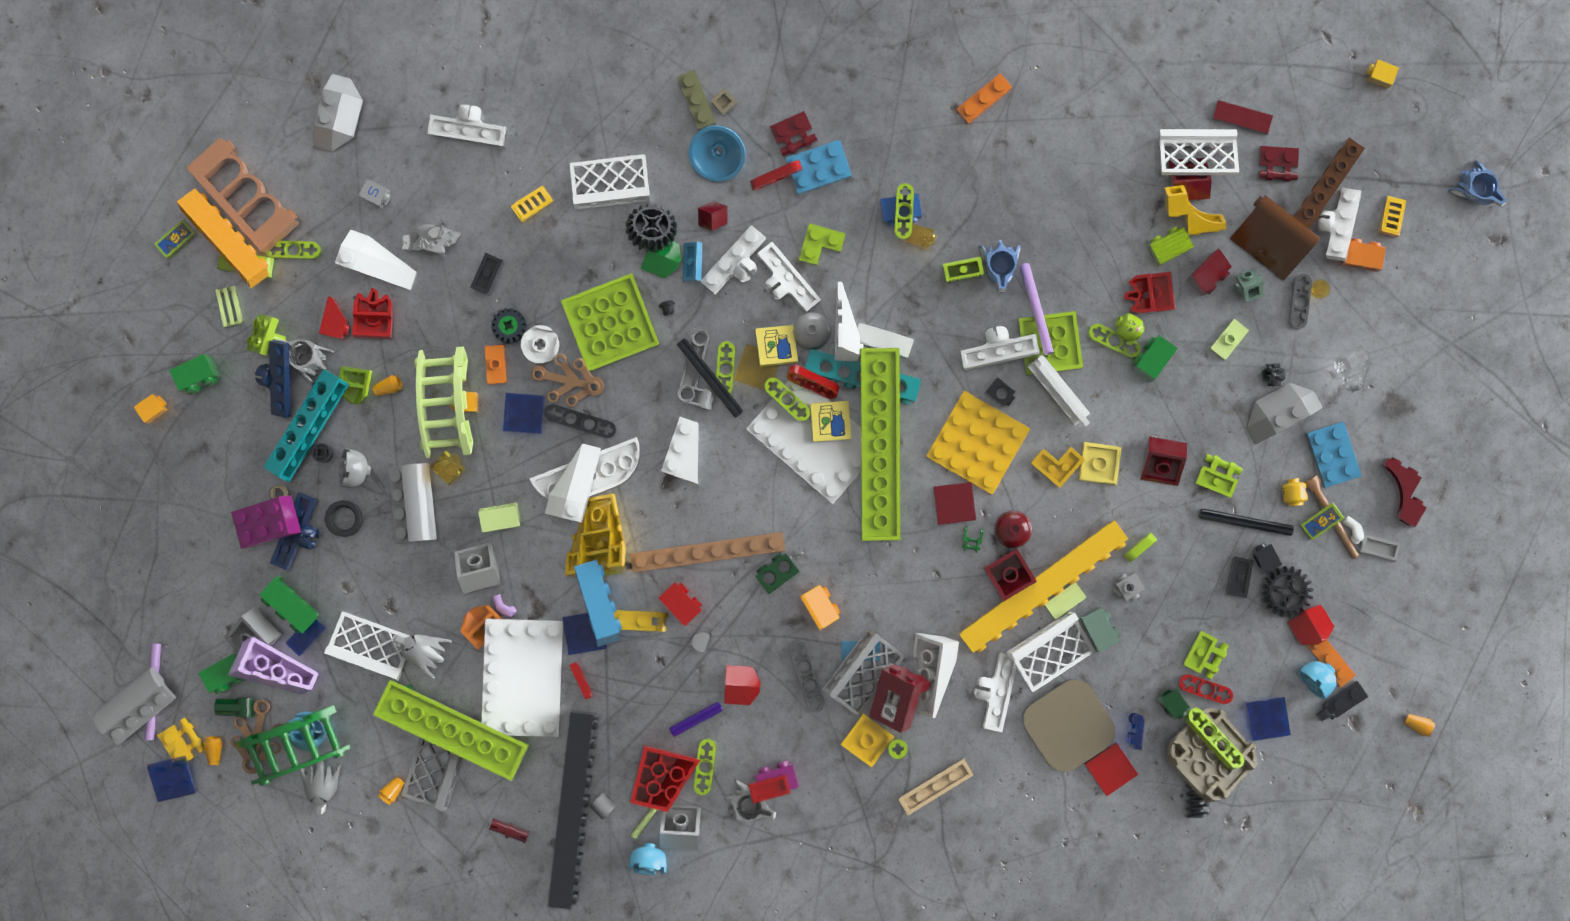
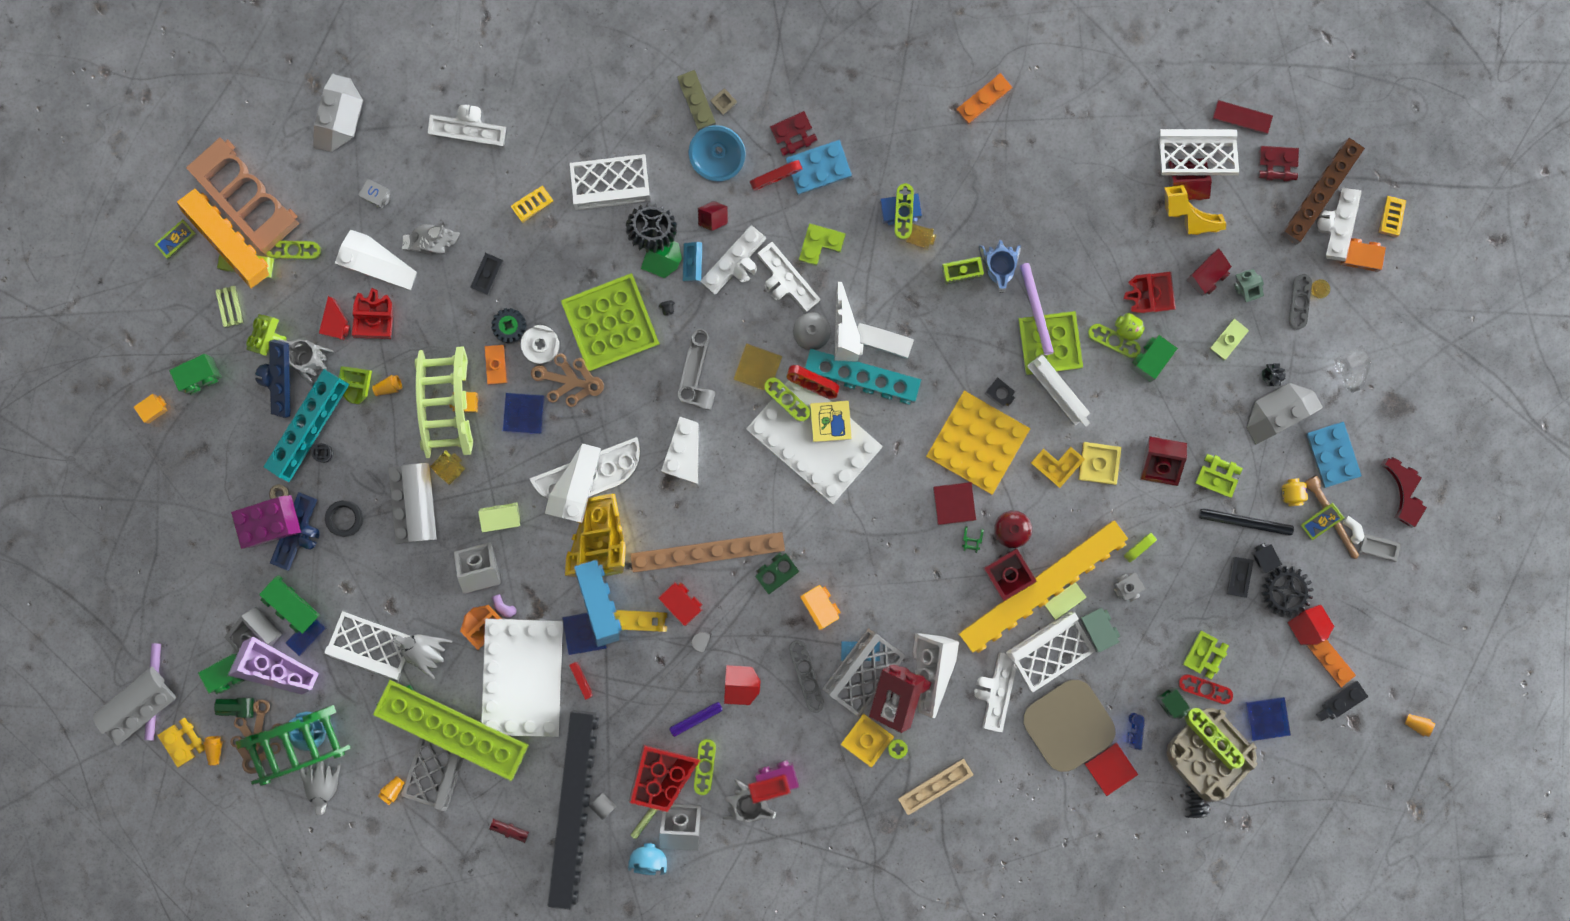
clear blue plate [147,756,197,802] -> none
light grey cylinder [339,449,371,488] -> none
black beam [544,404,617,438] -> none
black axle [677,338,743,418] -> none
lime beam [716,341,735,394] -> none
light yellow tile [755,325,798,367] -> none
lime plate [860,348,900,541] -> none
white plate [961,326,1040,371] -> none
lime brick [1148,226,1194,266] -> none
reddish brown door [1230,195,1320,280] -> none
medium azure cylinder [1298,661,1337,699] -> none
yellow brick [1366,59,1399,89] -> none
medium blue piece [1448,160,1507,208] -> none

